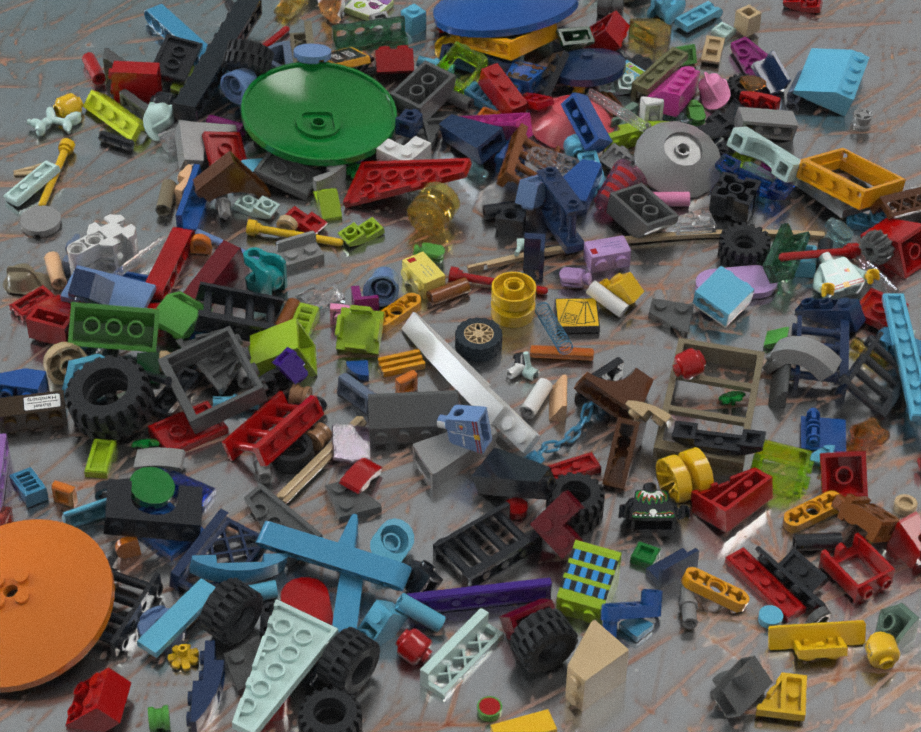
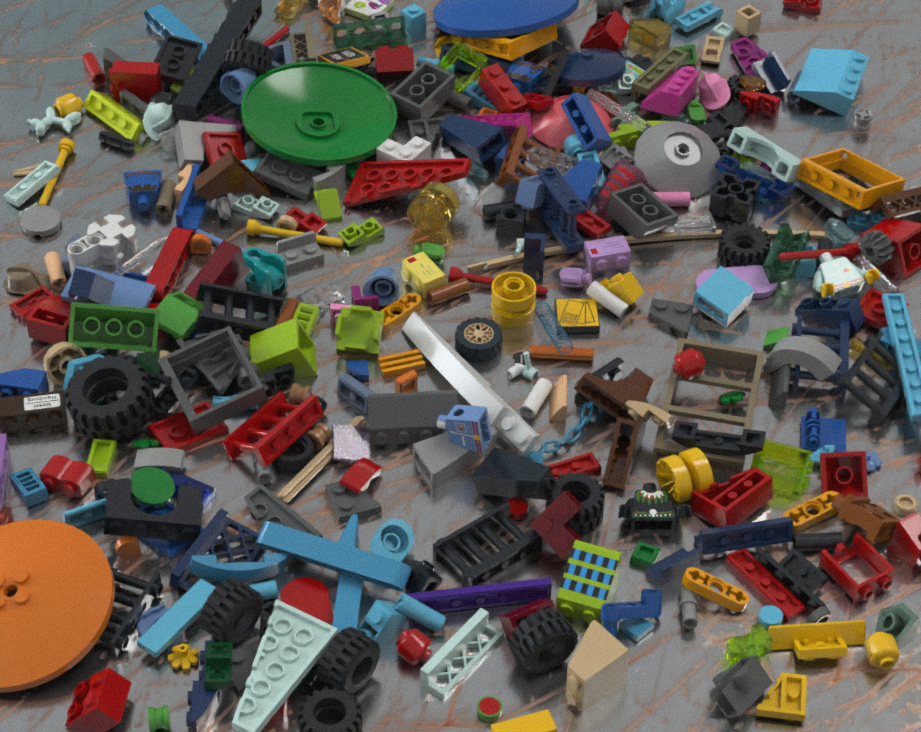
orange tile [51,480,78,508] -> none
dark purple brick [272,347,308,384] -> none
medium blue tile [293,43,331,64] -> none
dark blue brick [395,109,423,139] -> none
dark green slope [556,26,595,52] -> none
white slope [639,97,664,121] -> none
light grey brick [733,107,798,141] -> none
clear orange piece [846,417,890,451] -> none
none -> red brick [39,455,95,497]
none -> blue torso [123,170,162,212]
none -> dark green slope [204,642,233,690]
none -> red hinge [577,209,611,240]
none -> dark blue fence [694,517,793,555]
none -> clear neon green leg [725,622,773,665]
none -> medium blue plant [861,450,883,472]

